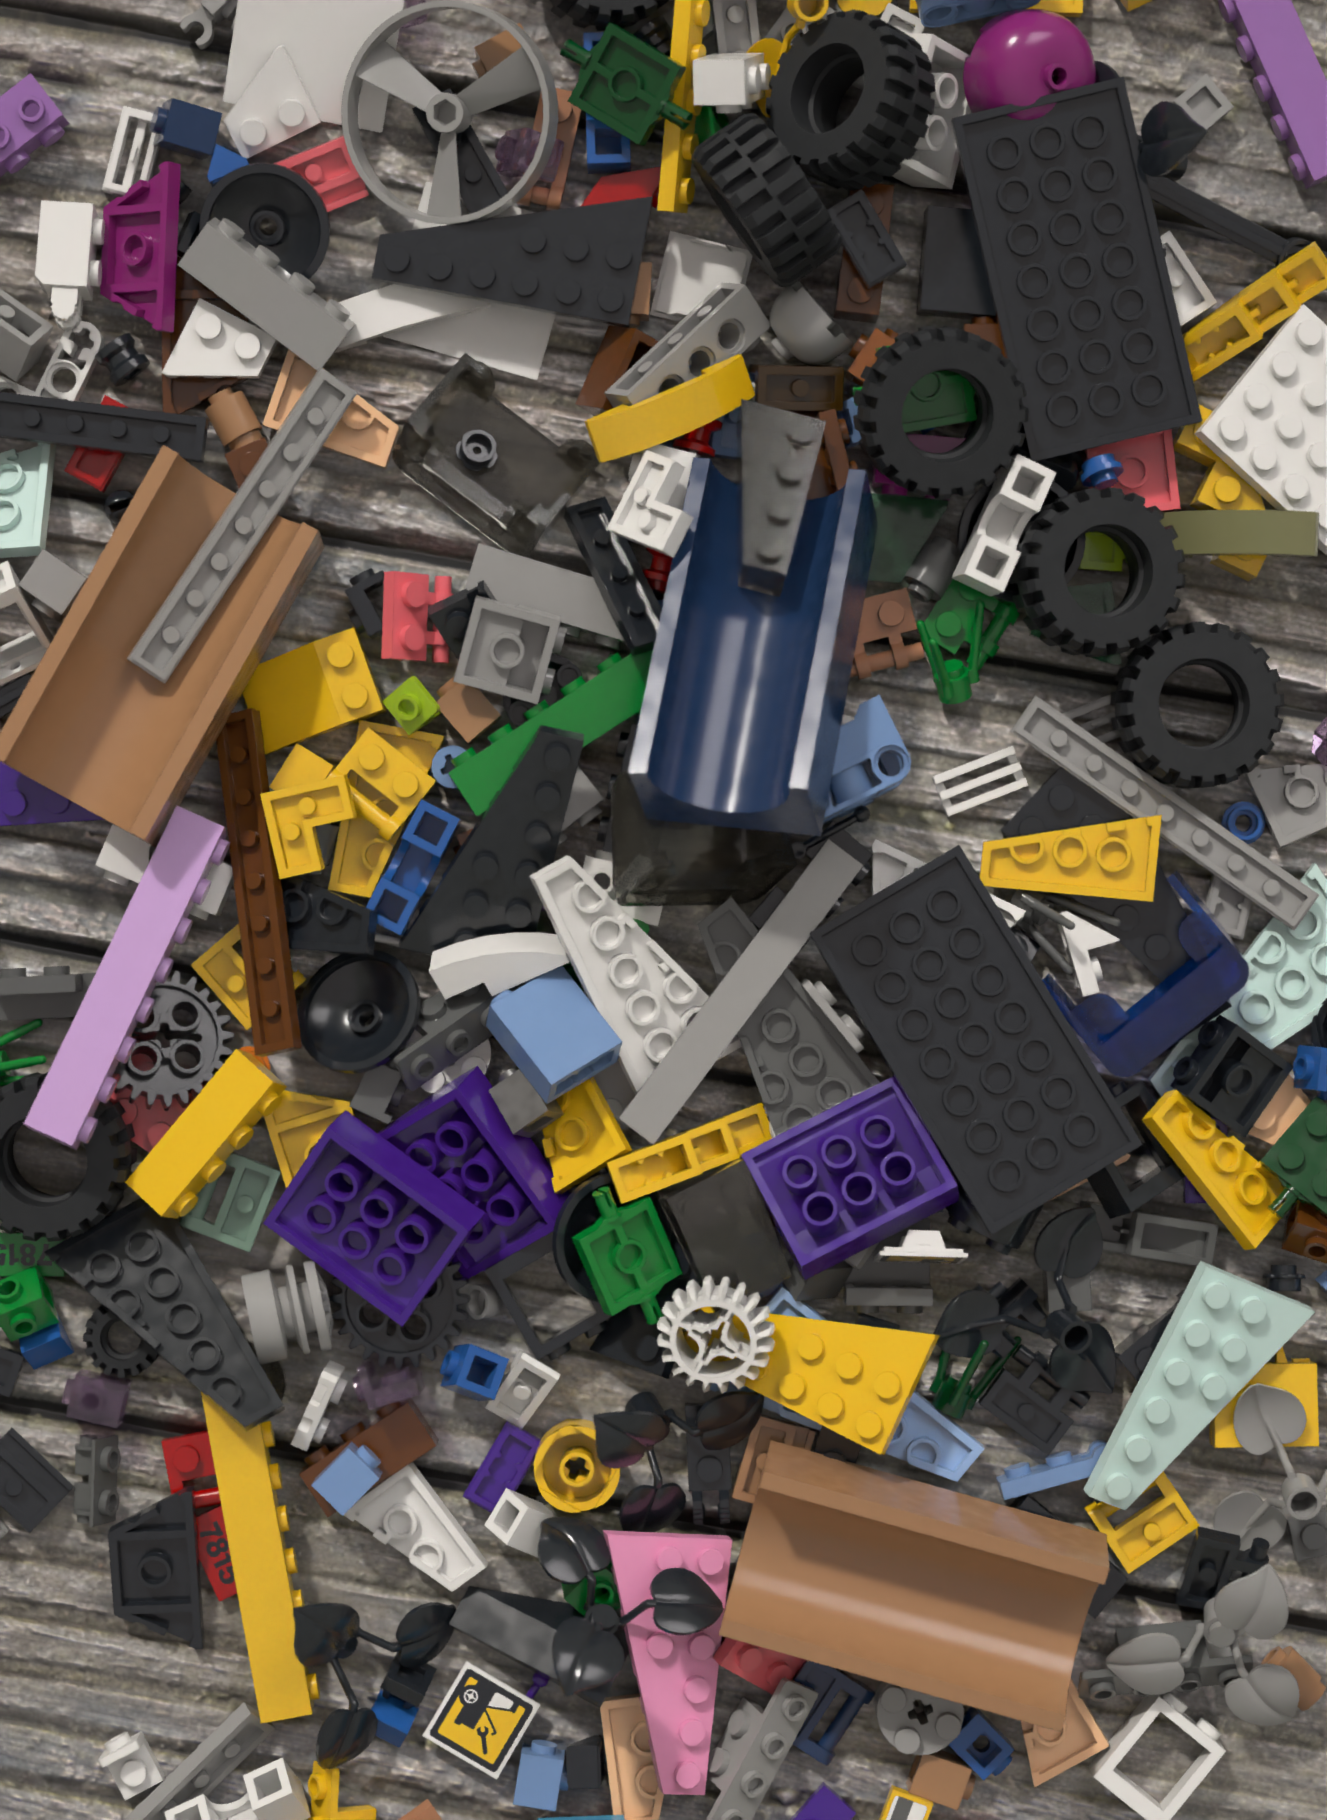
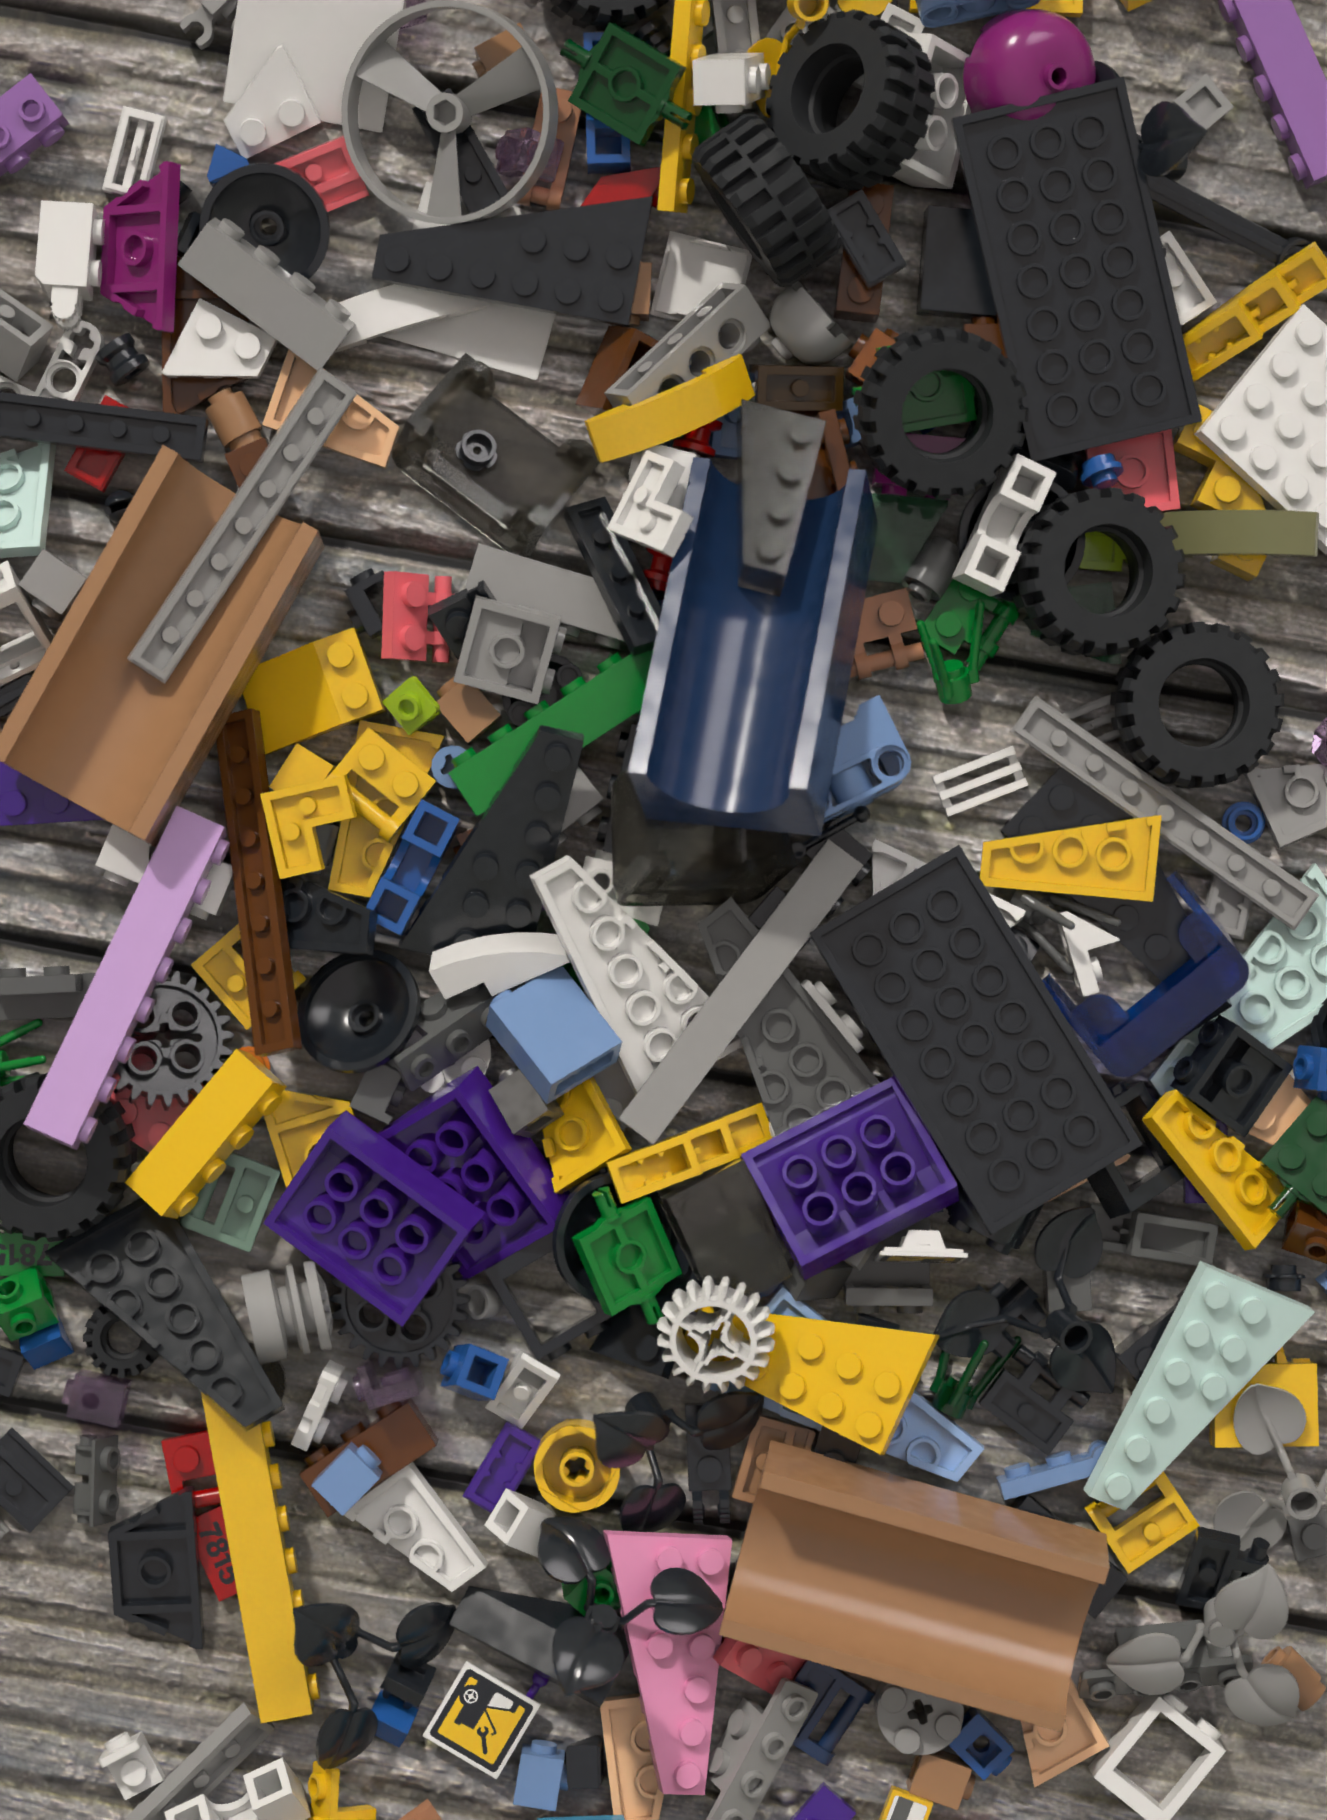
dark blue brick [150,98,222,160] -> none

